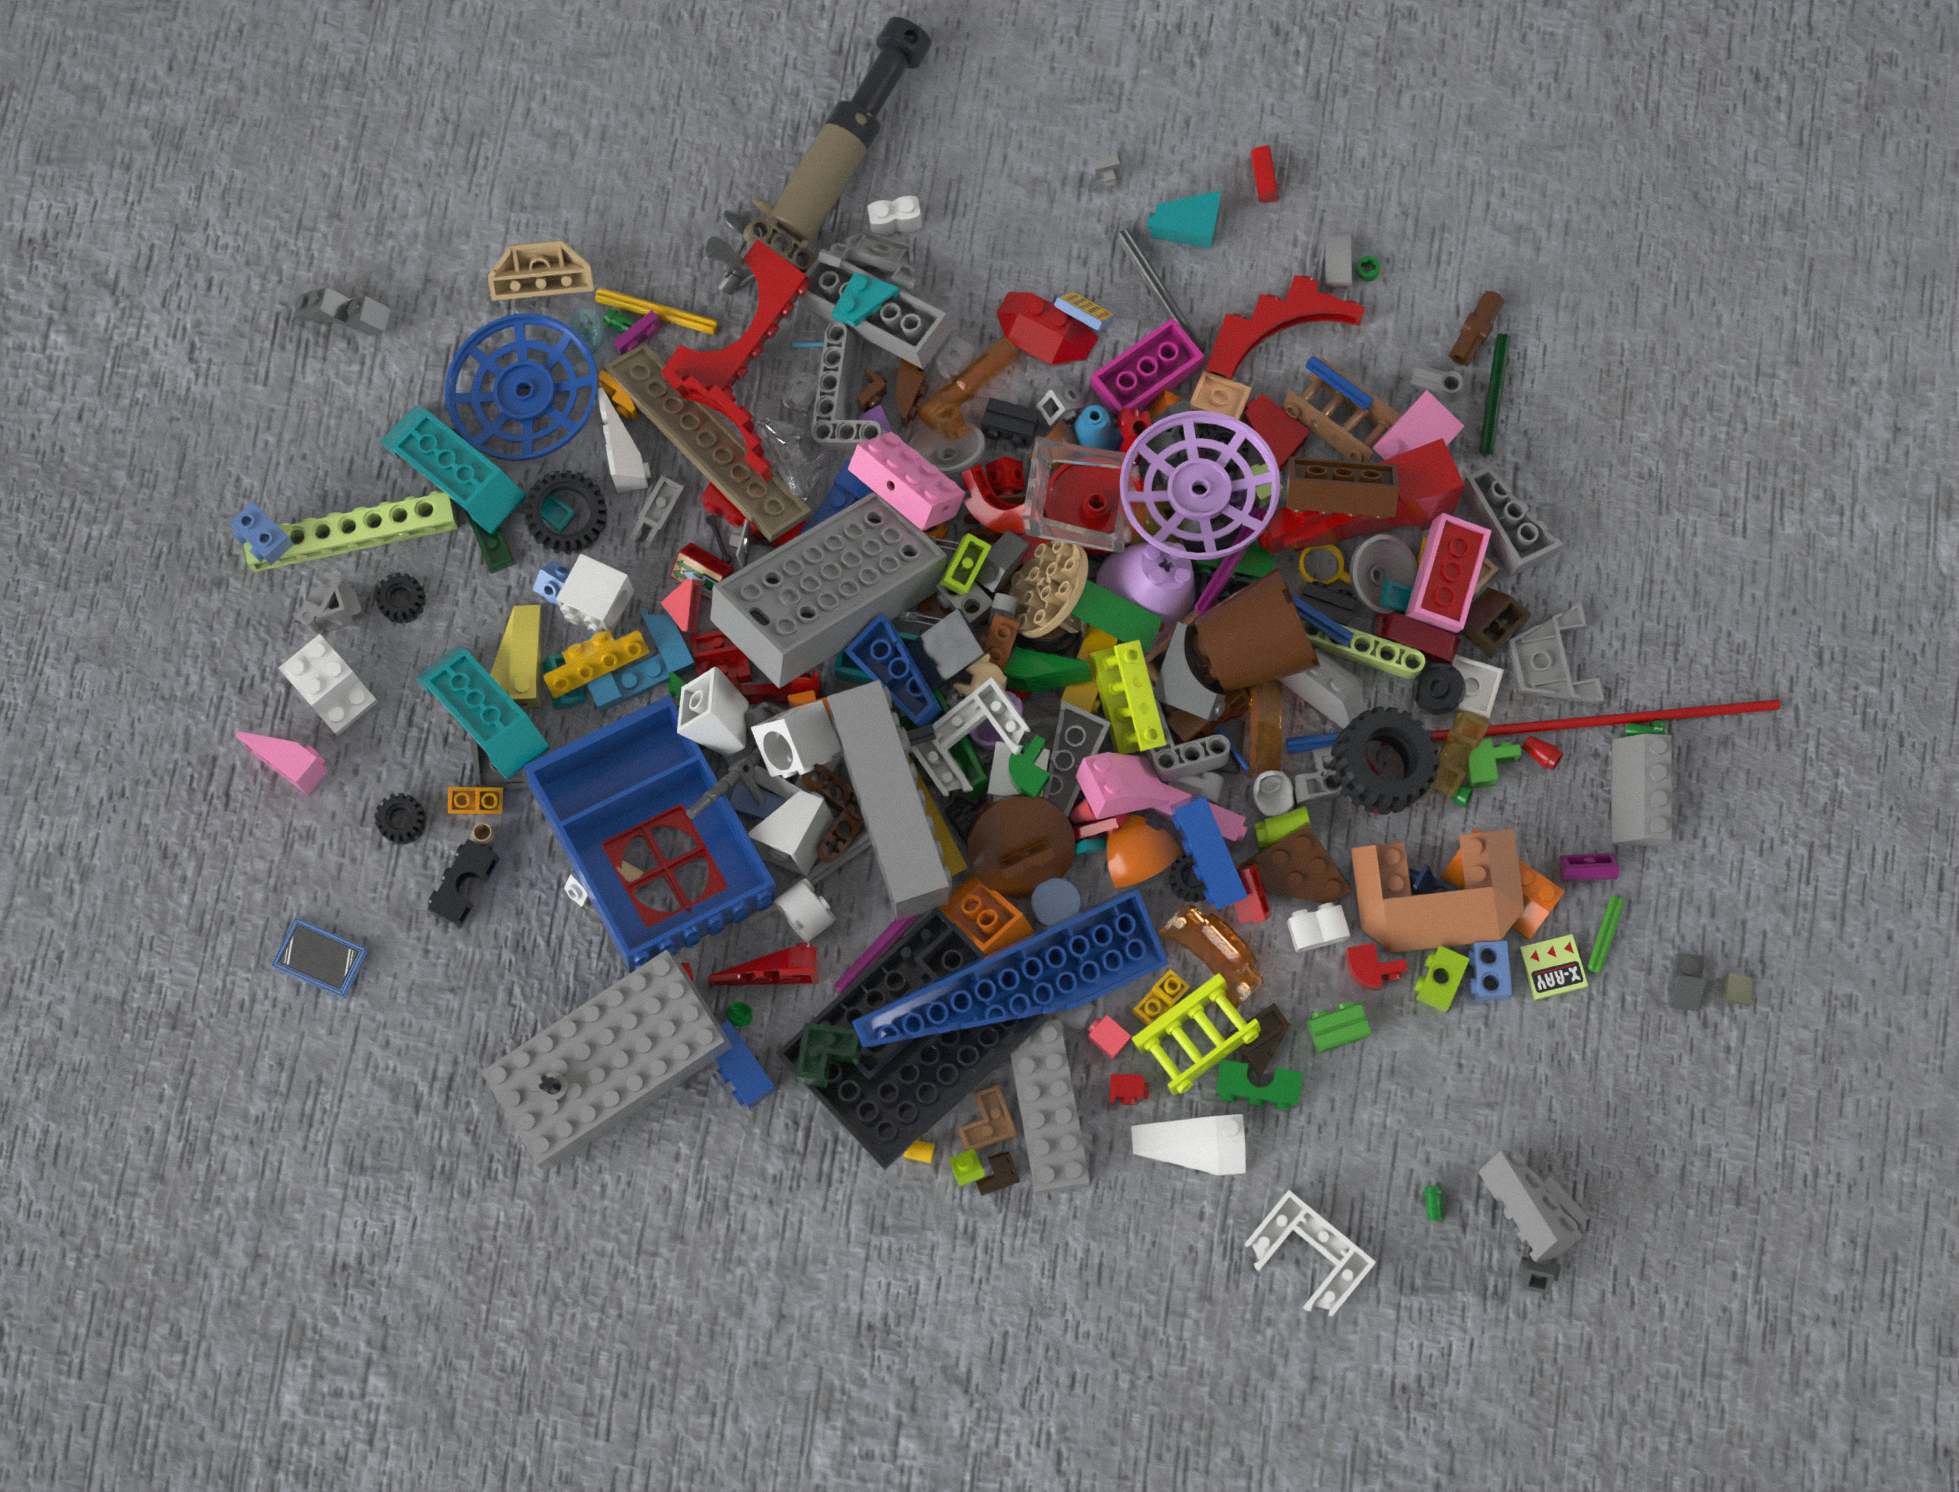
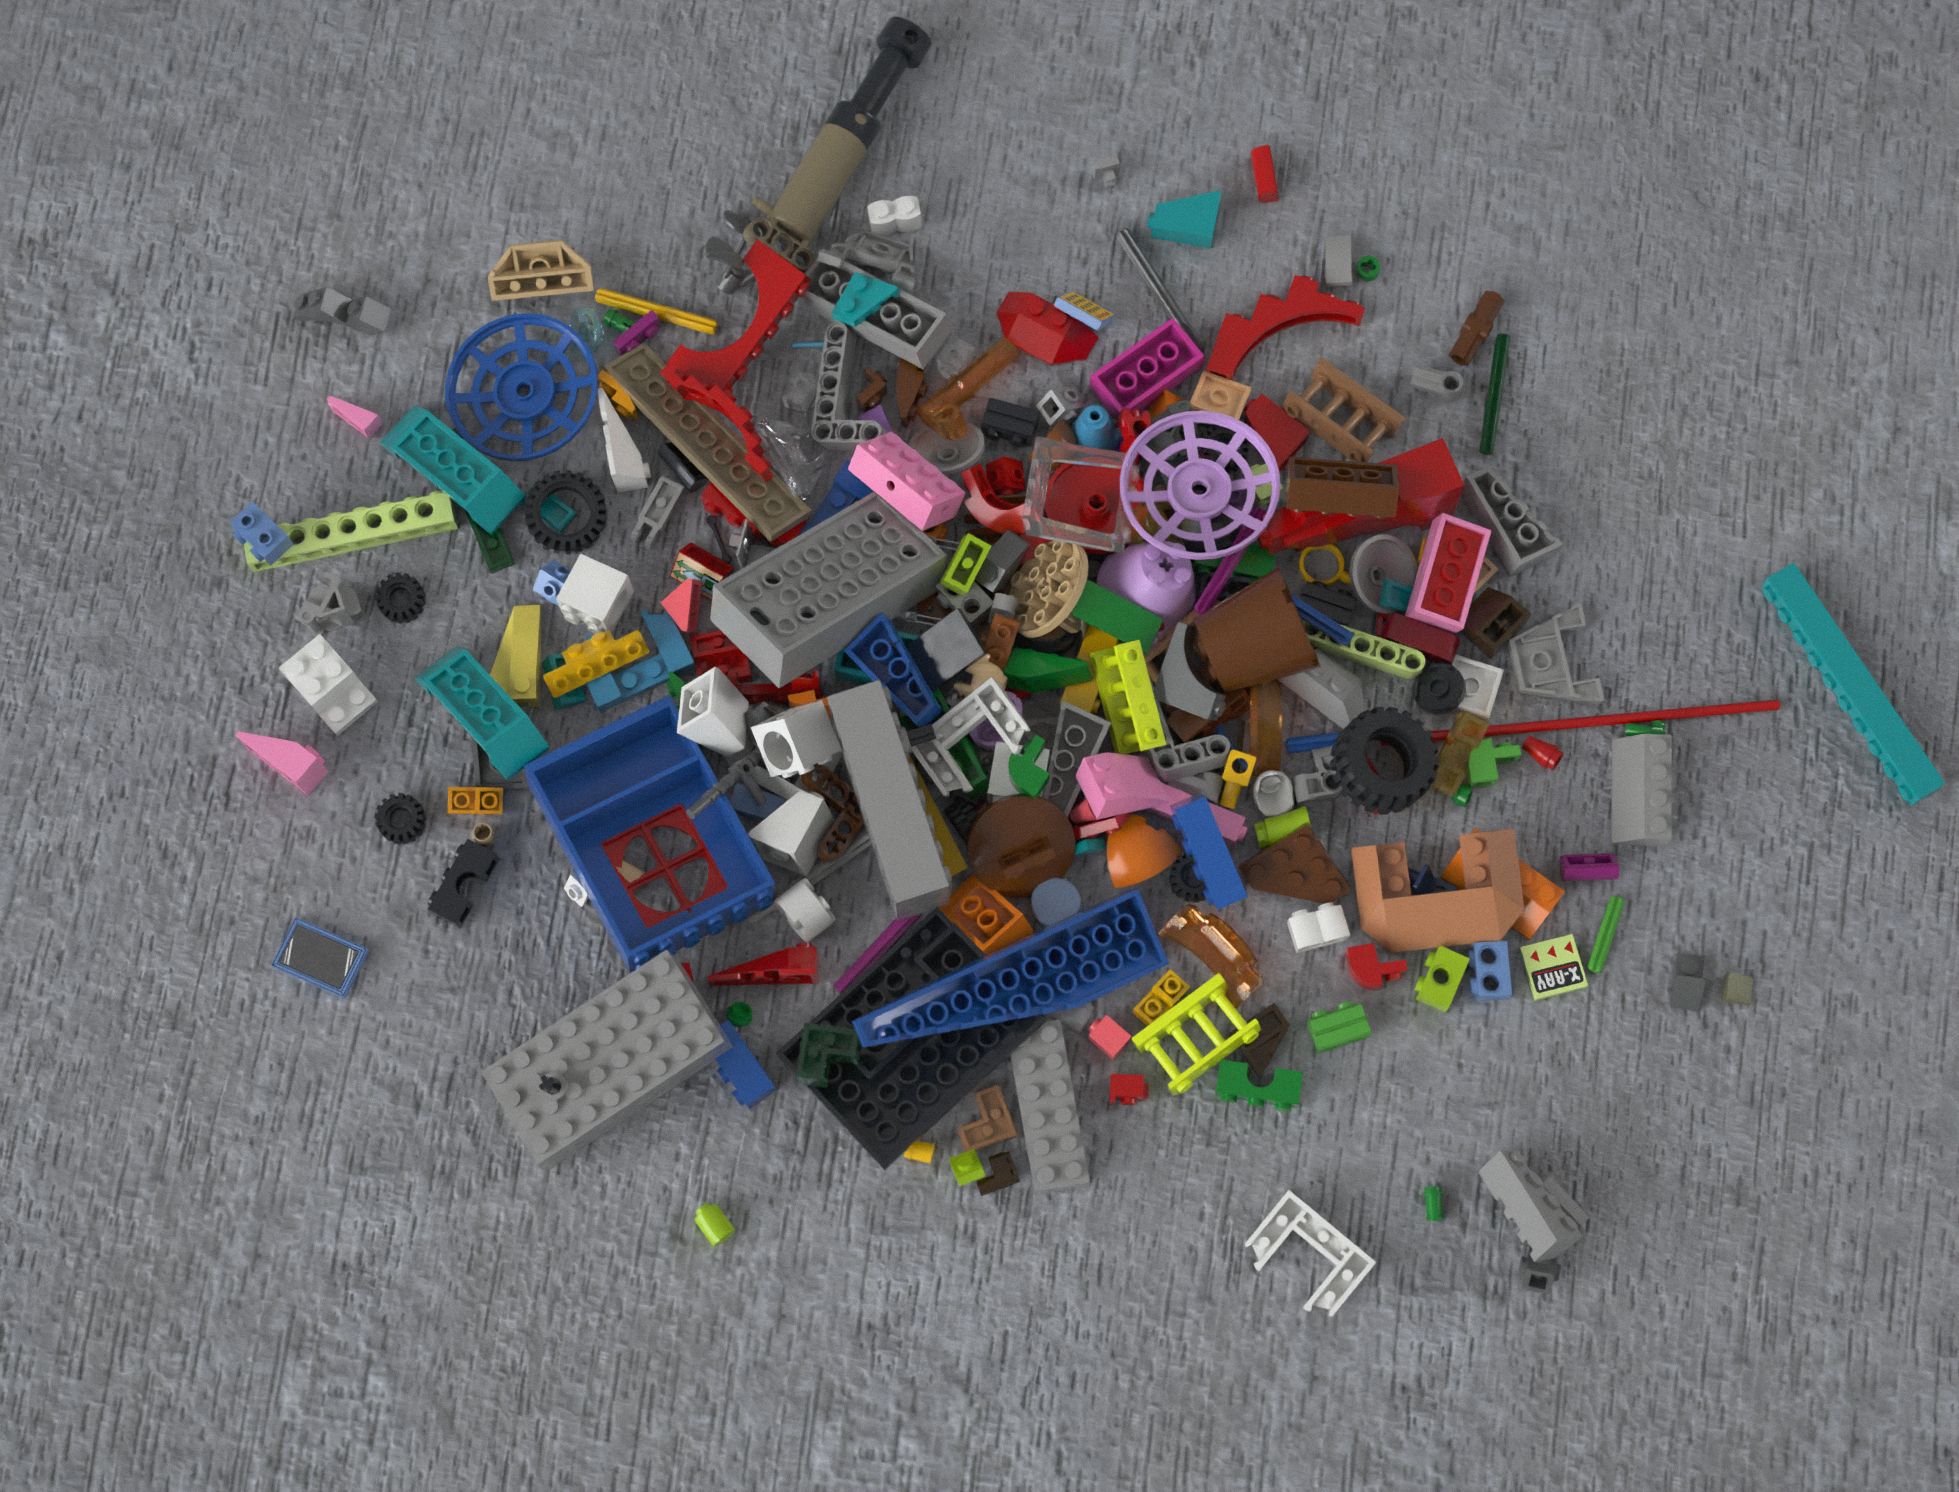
white wedge [1131,1114,1246,1176] -> none
red panel [1234,864,1272,924] -> none
blue axle [1305,356,1374,410] -> none
bright pink slope [1372,390,1464,460] -> none
none -> bright pink slope [327,396,383,439]
none -> black brick [657,442,709,493]
none -> lime brick [694,1202,736,1247]
none -> yellow bracket [1219,749,1256,809]
none -> teal brick [1762,562,1946,806]

